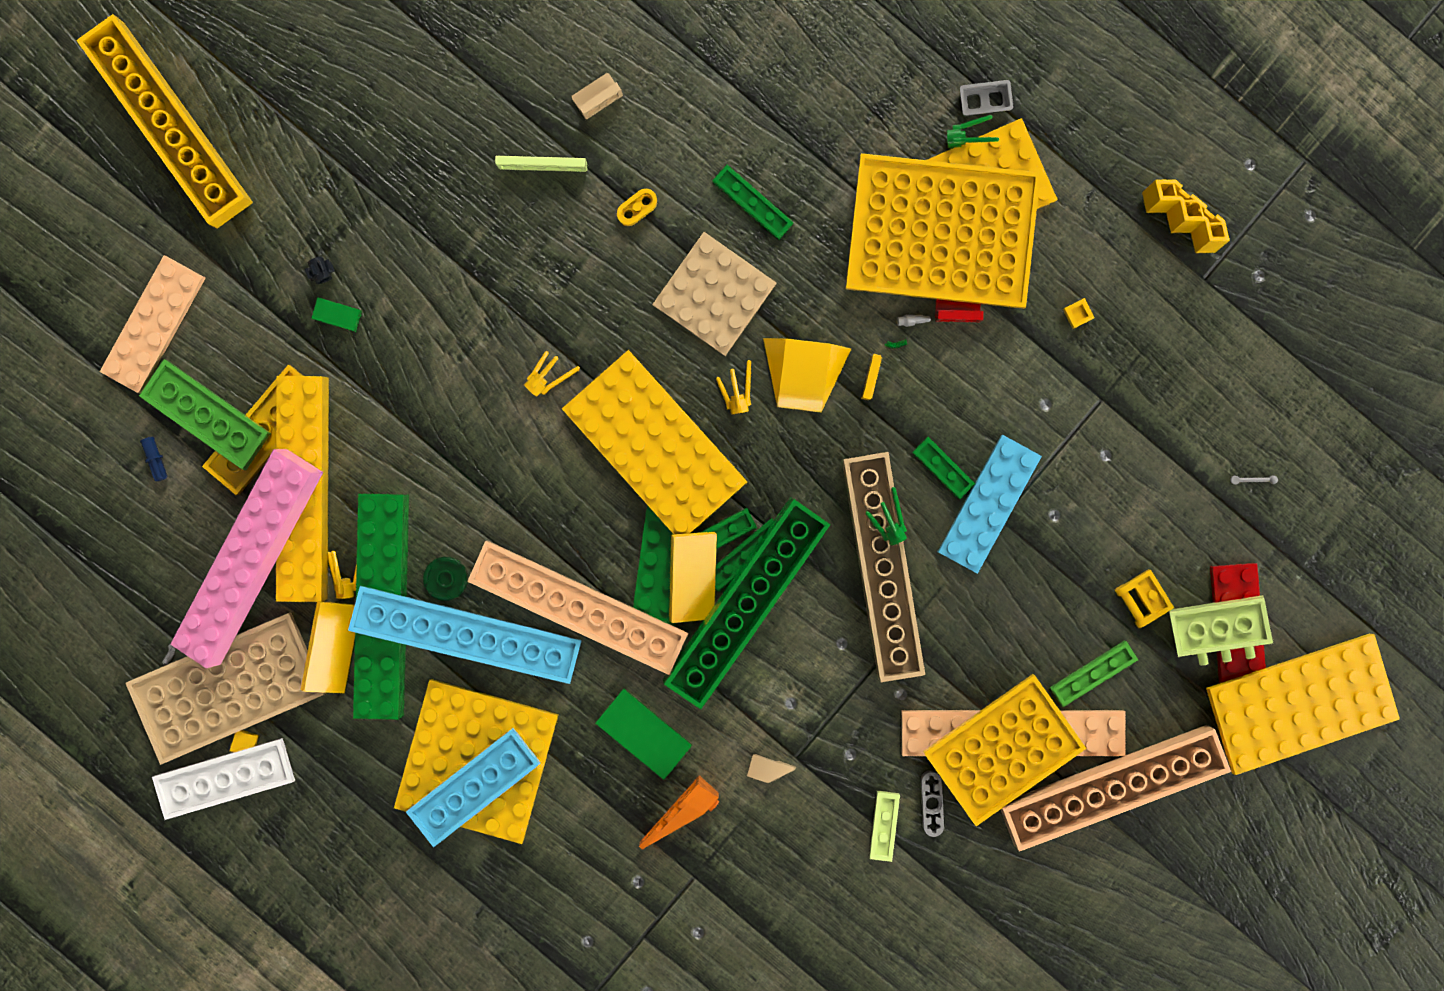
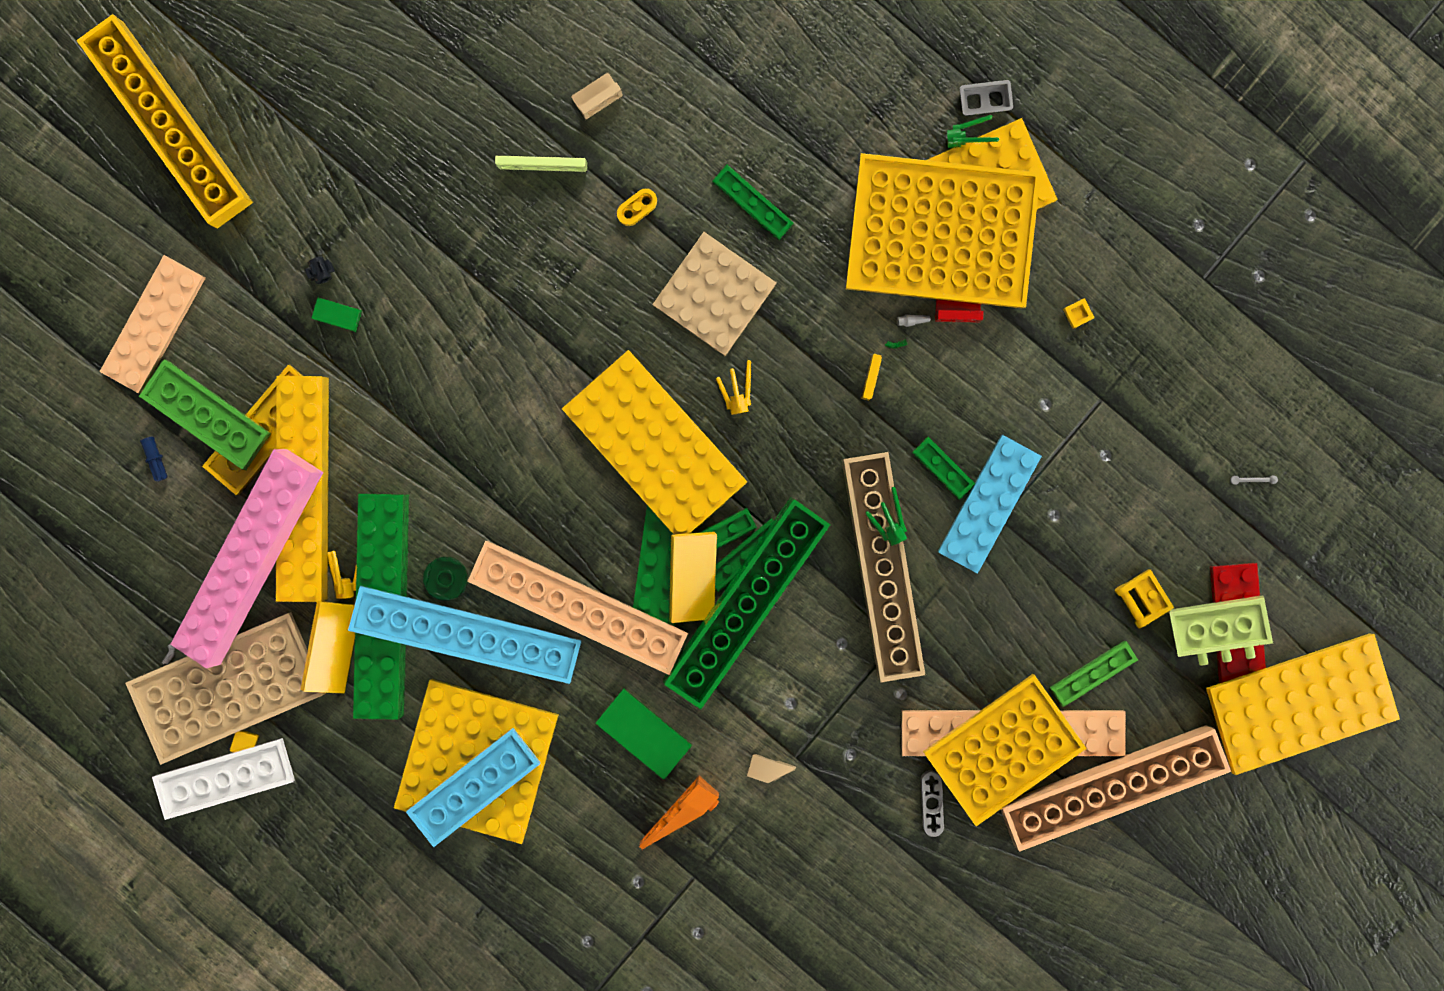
yellow plant [524,351,580,397] -> none
yellow wedge [763,338,851,412] -> none
yellowish green plate [869,791,900,862] -> none
yellow brick [1142,180,1230,253] -> none

